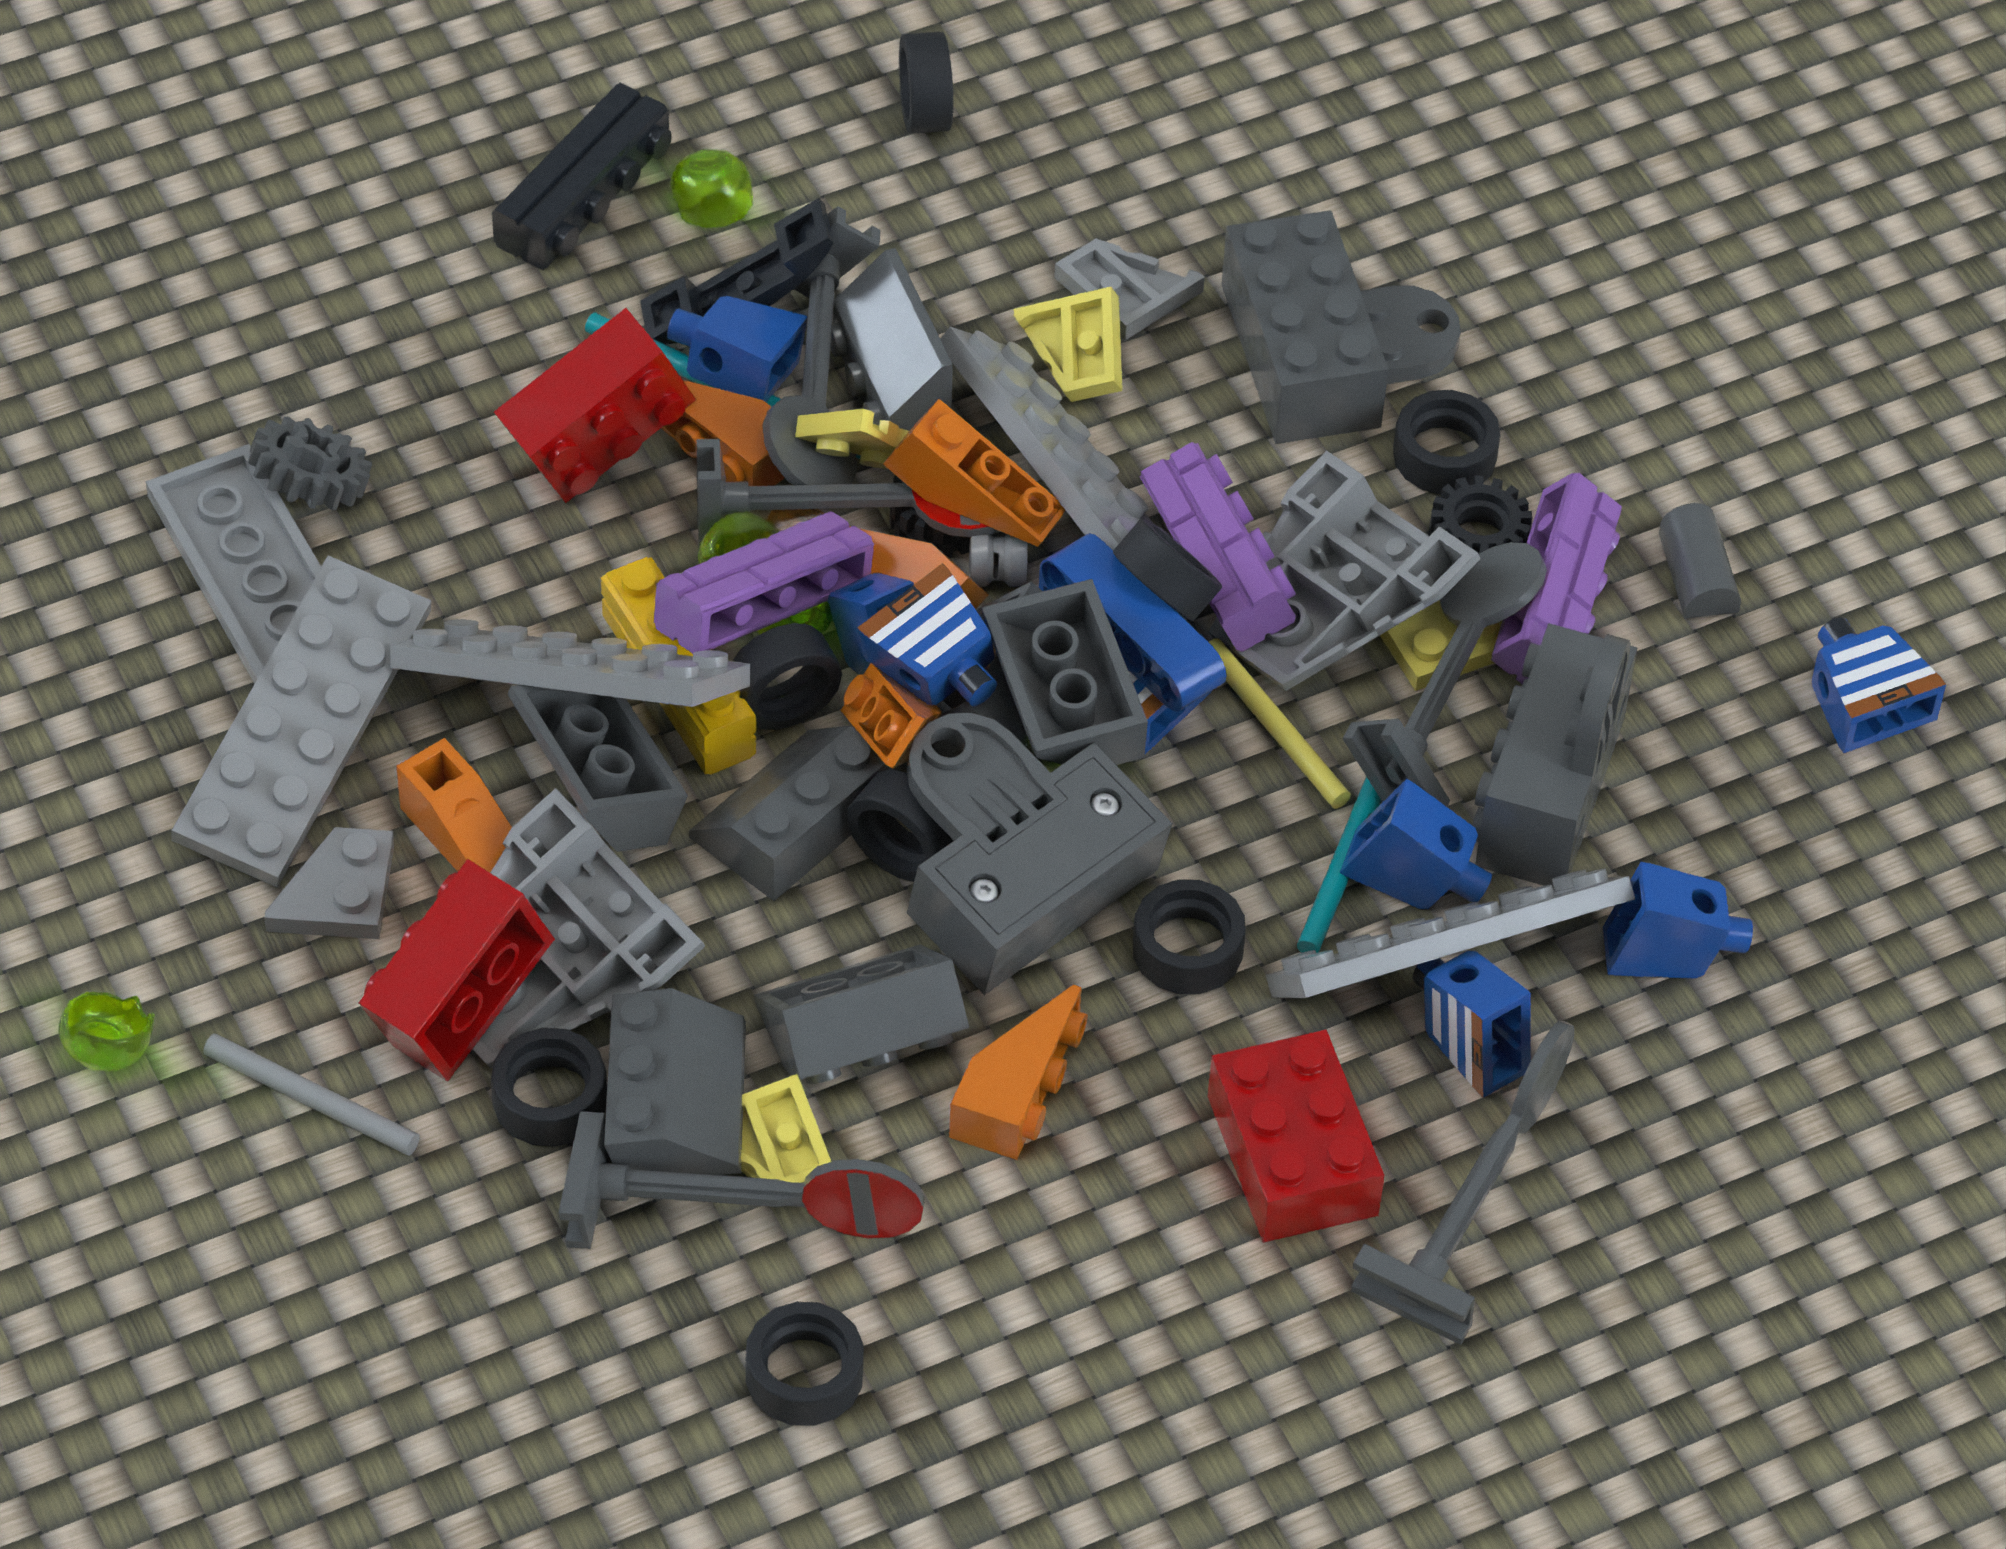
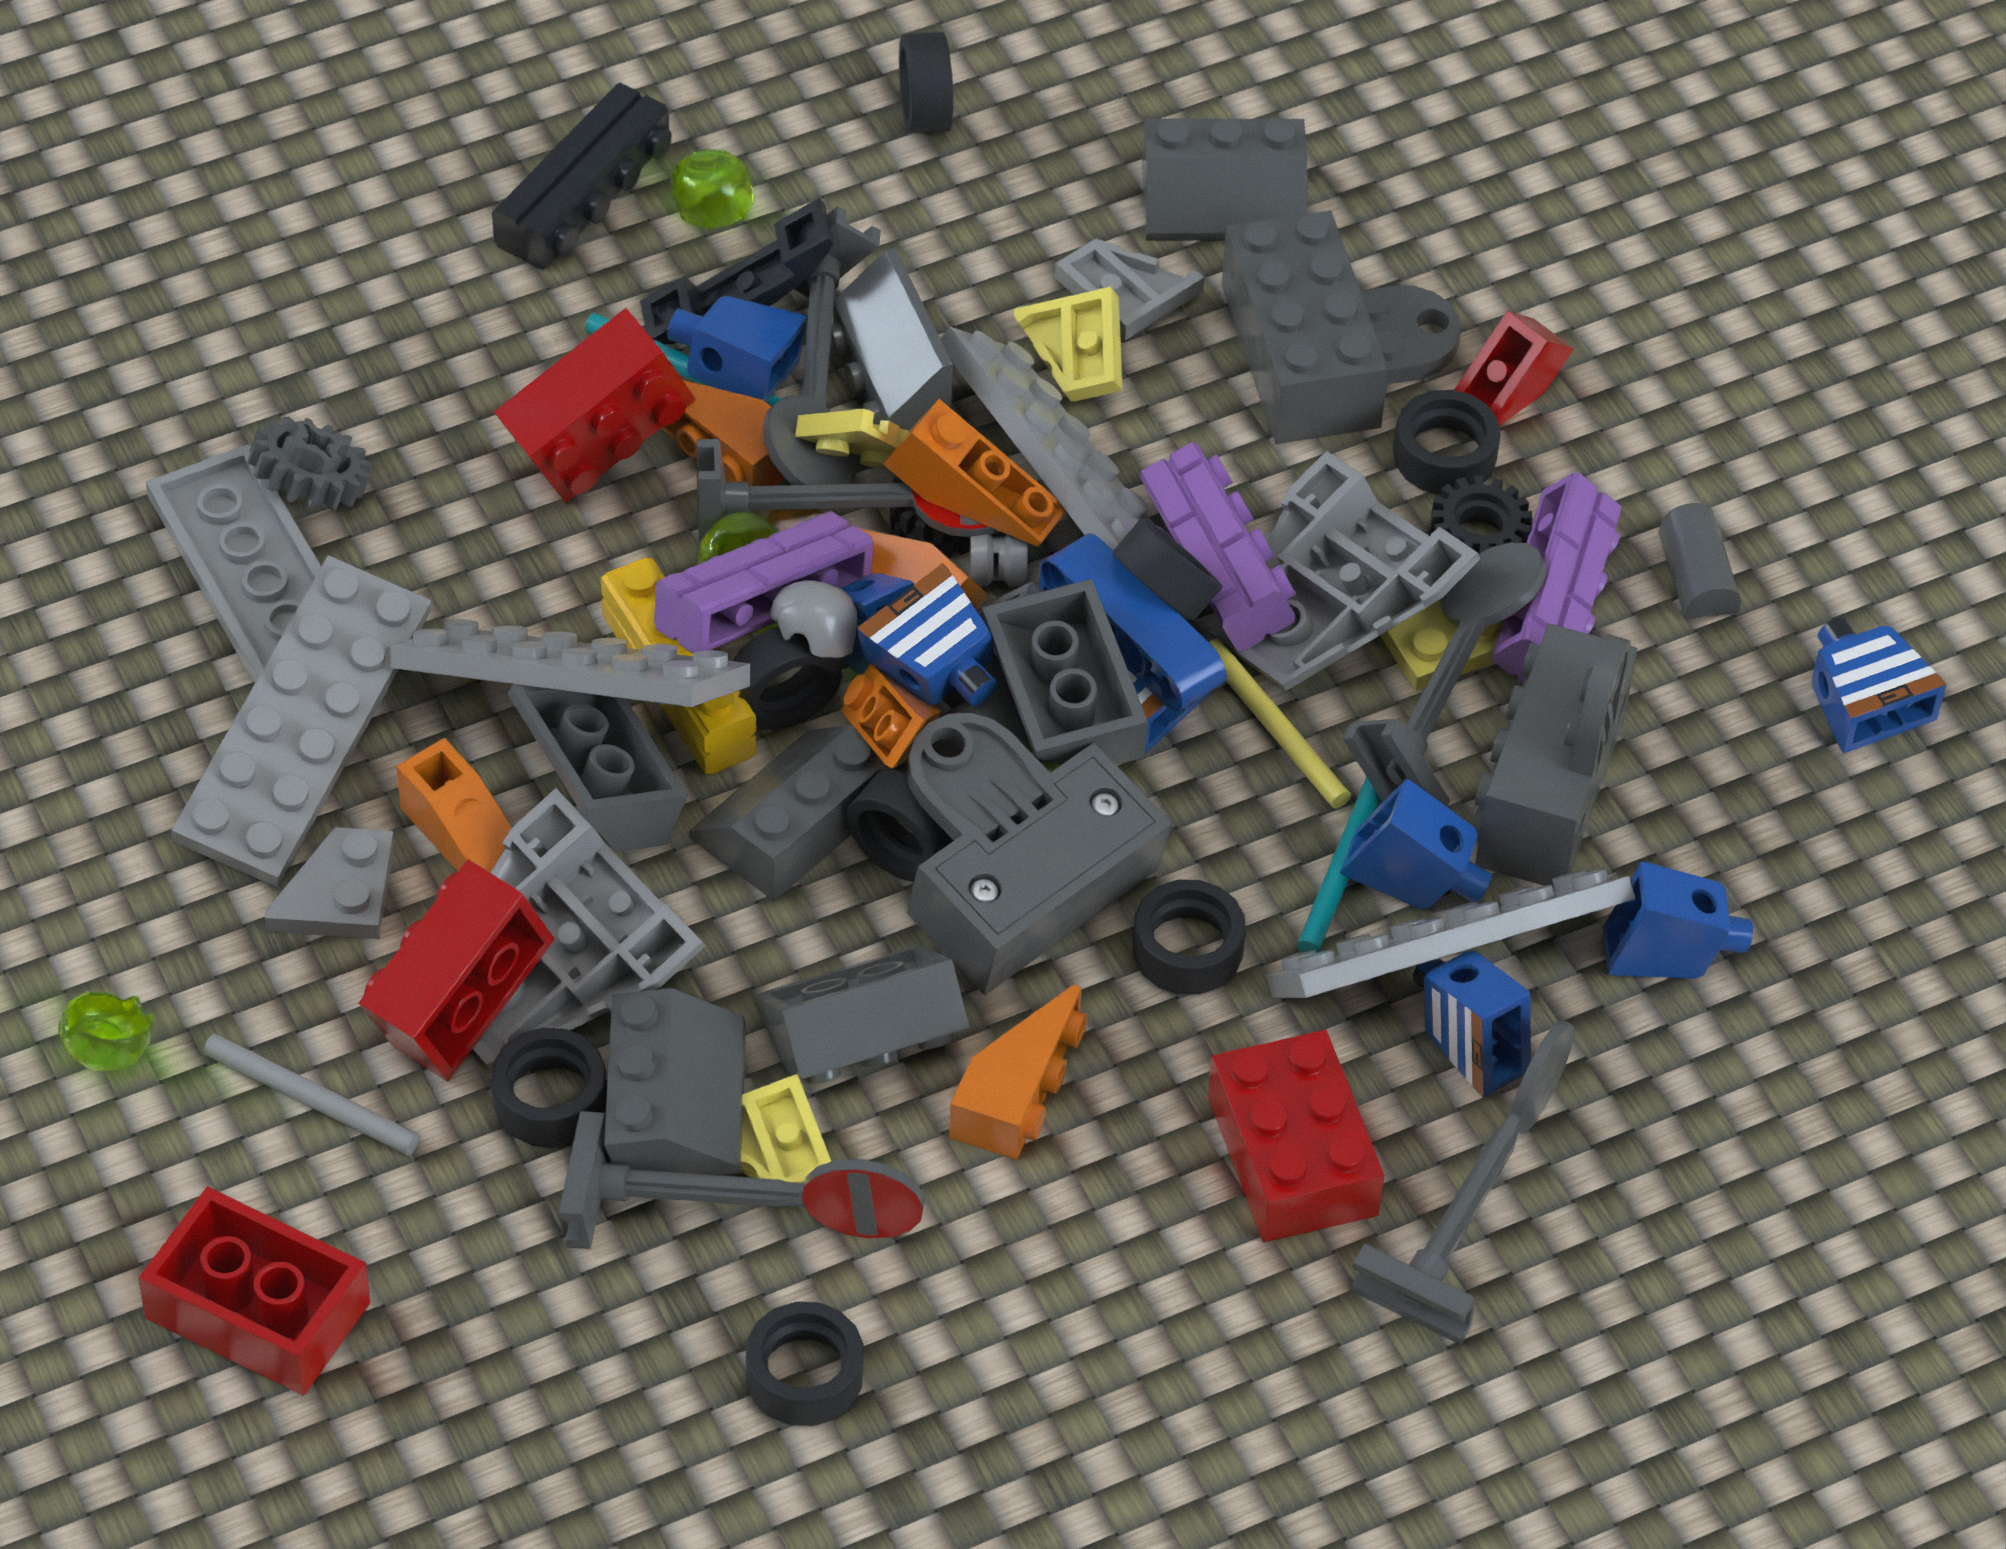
none -> red brick [138,1186,371,1396]
none -> light grey hair [770,580,858,658]
none -> dark grey slope [1142,118,1307,241]
none -> red slope [1454,310,1574,426]

